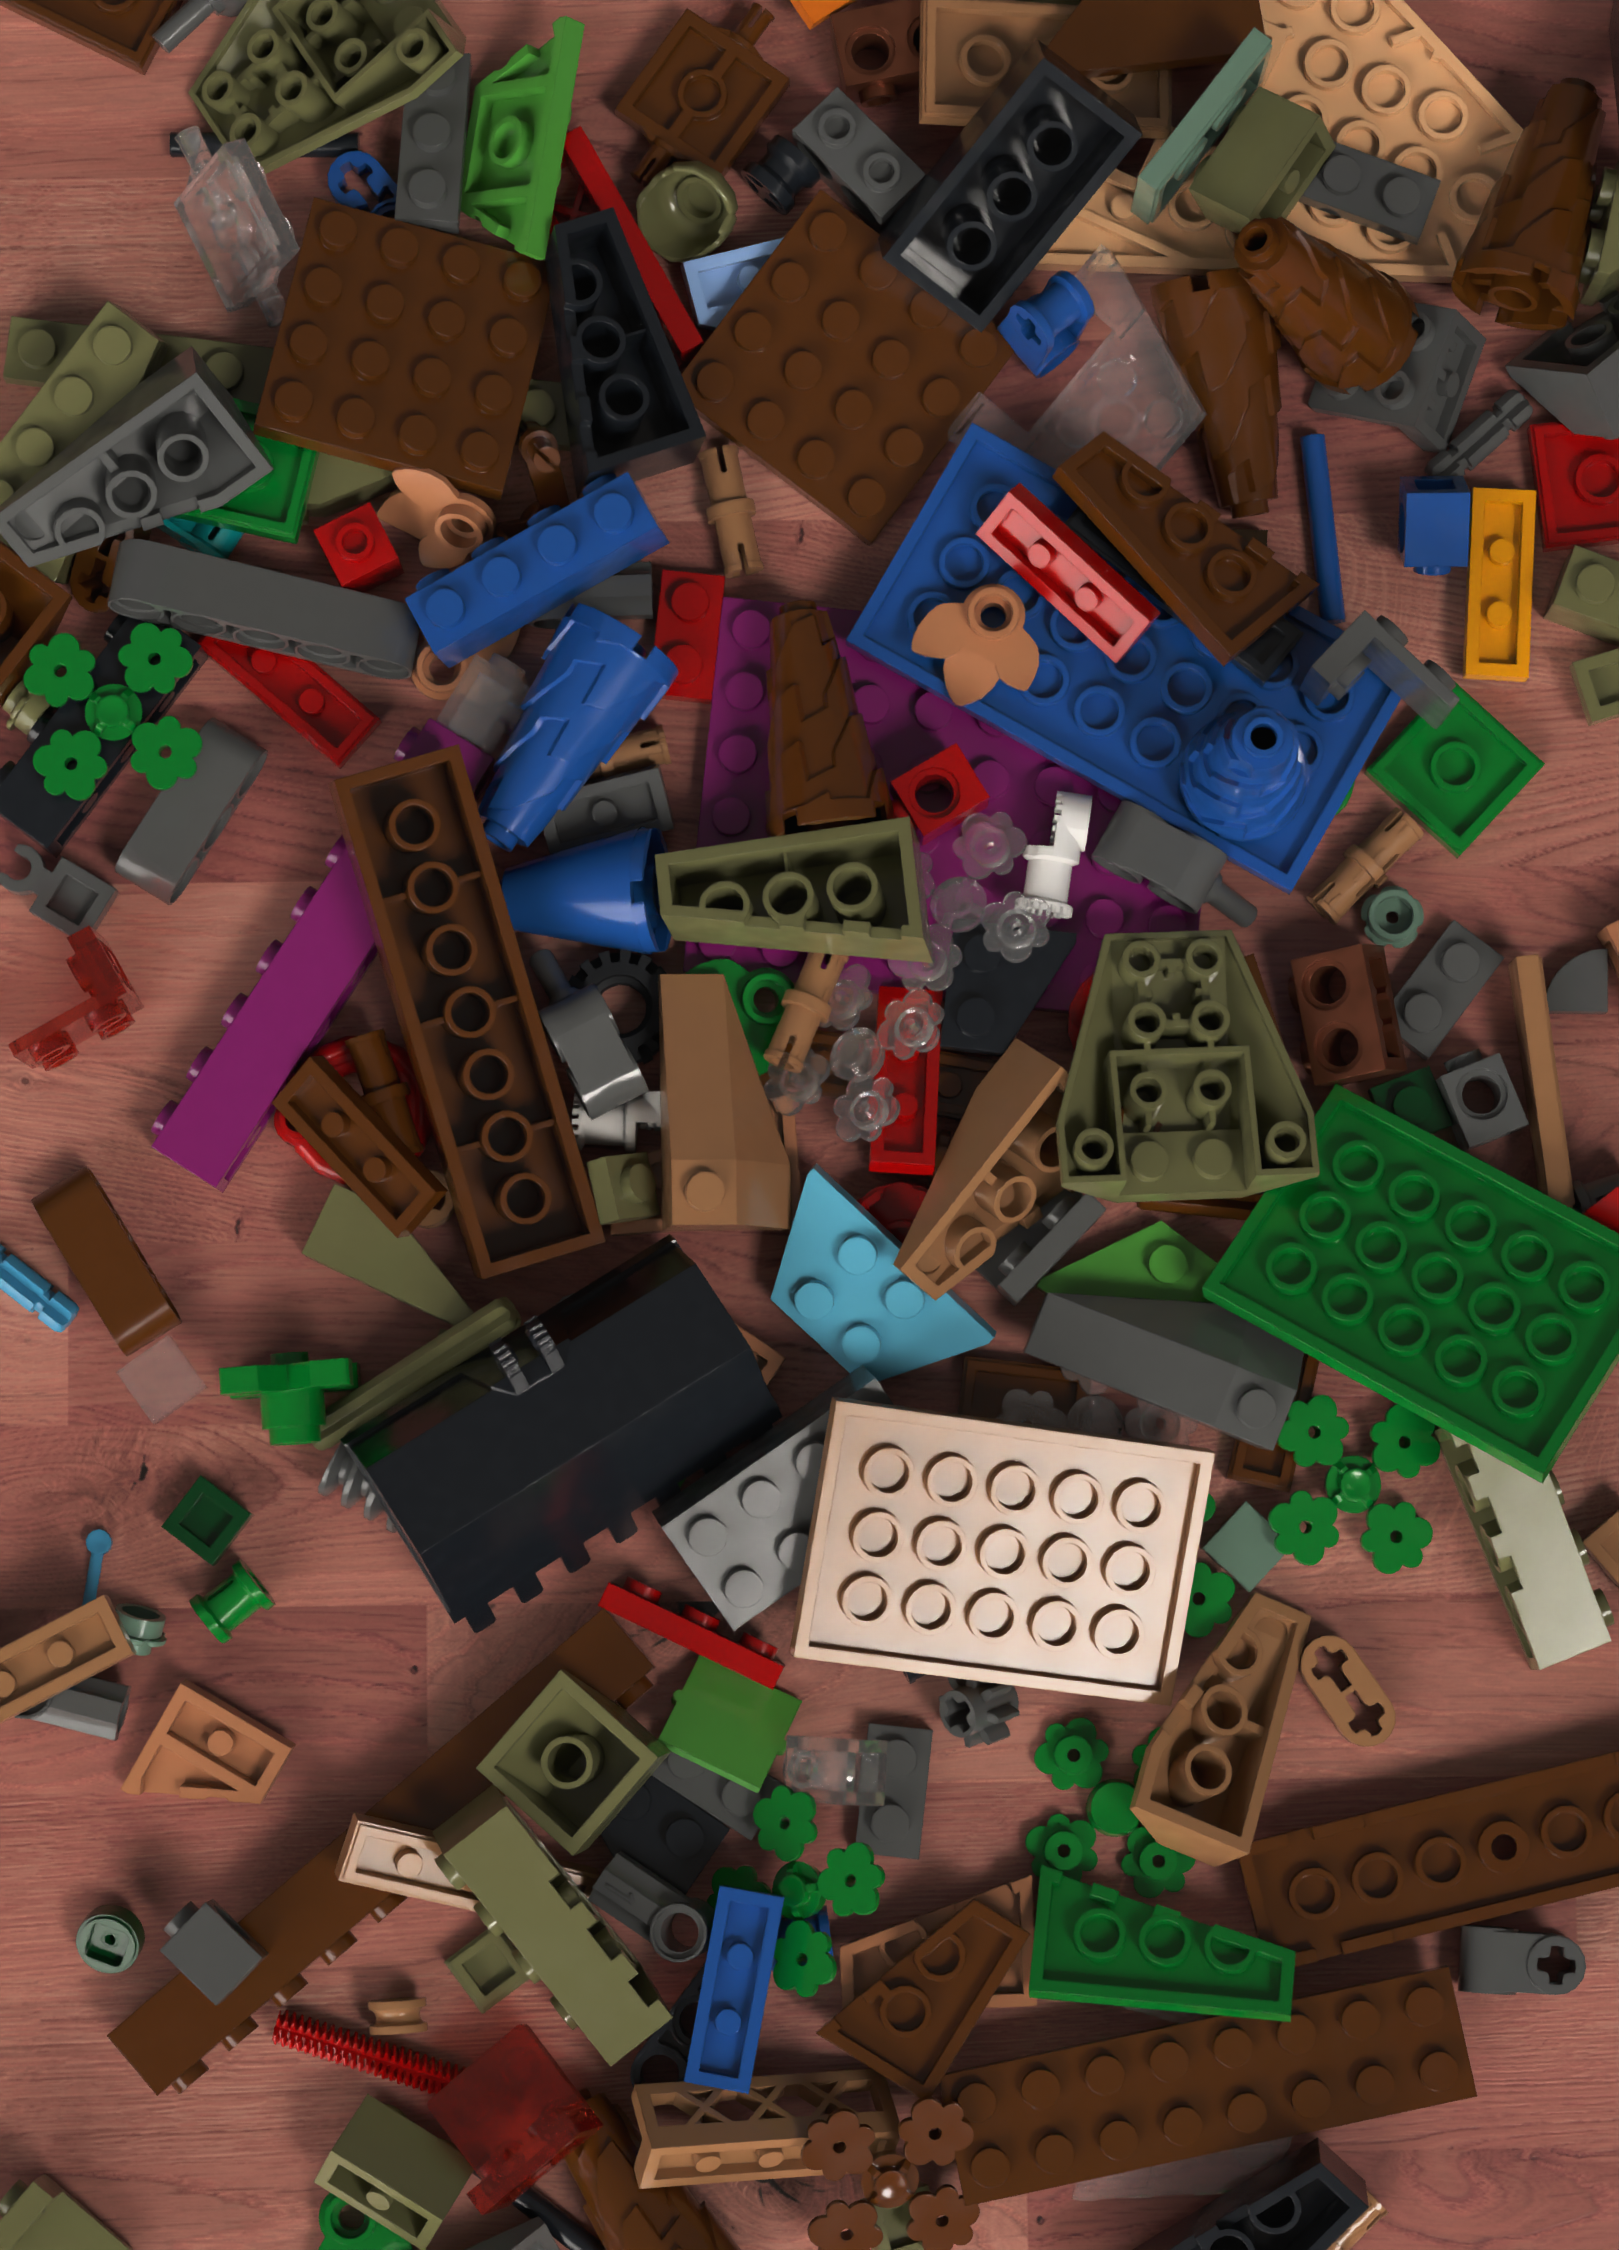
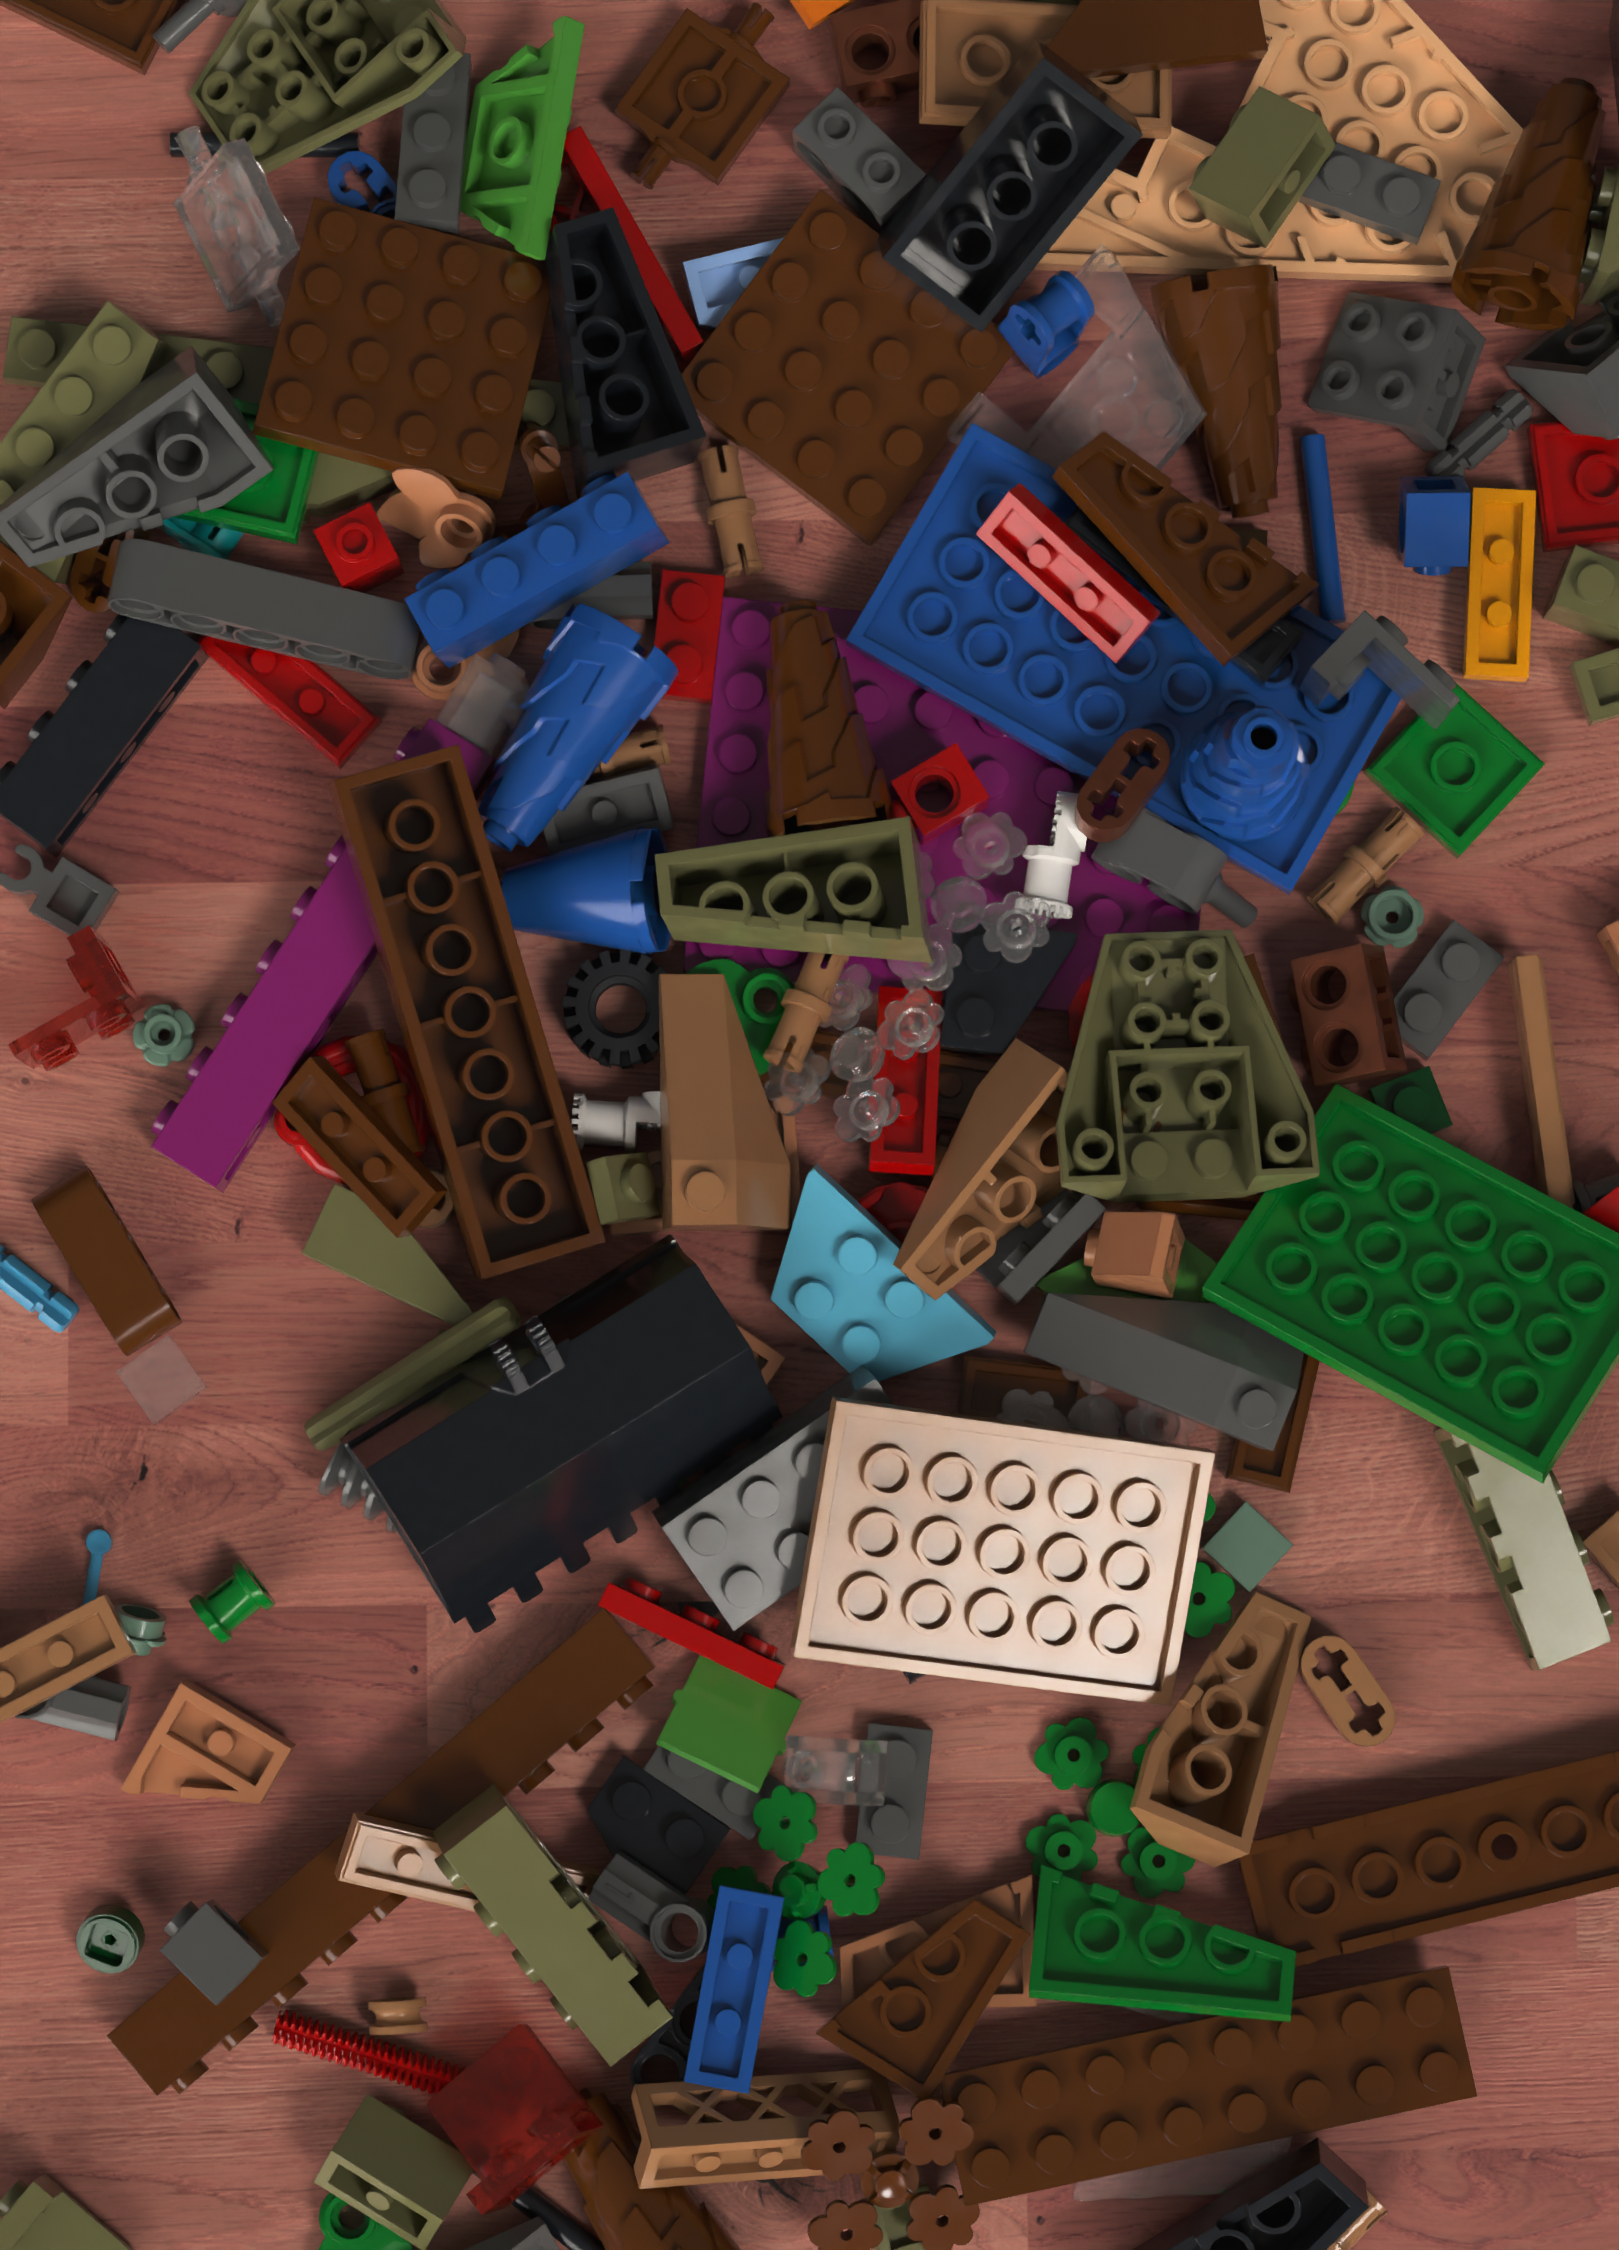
olive plate [2,680,56,736] -> none
green plant [23,623,203,801] -> none
dark grey beam [115,717,268,905] -> none
dark green plate [161,1475,254,1566] -> none
green plant [219,1352,361,1446] -> none
olive tile [444,1929,530,2014] -> none
olive slope [476,1669,671,1856] -> none
dark grey beam [529,949,649,1121] -> none
olive hair [636,161,738,262] -> none
black wheel [741,135,820,215] -> none
nougat plate [911,584,1039,706] -> none
dark grey gear [939,1677,1019,1748] -> none
sand green tile [1131,27,1273,224] -> none
reddish brown cone [1234,216,1419,395] -> none
green plant [1268,1395,1440,1574] -> none
dark grey brick [1435,1049,1529,1152] -> none
dark grey piece [1458,1925,1586,1995] -> none
dark grey tile [1546,949,1608,1014] -> none
none -> sand green plate [132,1004,195,1067]
none -> copper beam [1075,728,1170,842]
none -> nougat slope [1084,1212,1185,1300]

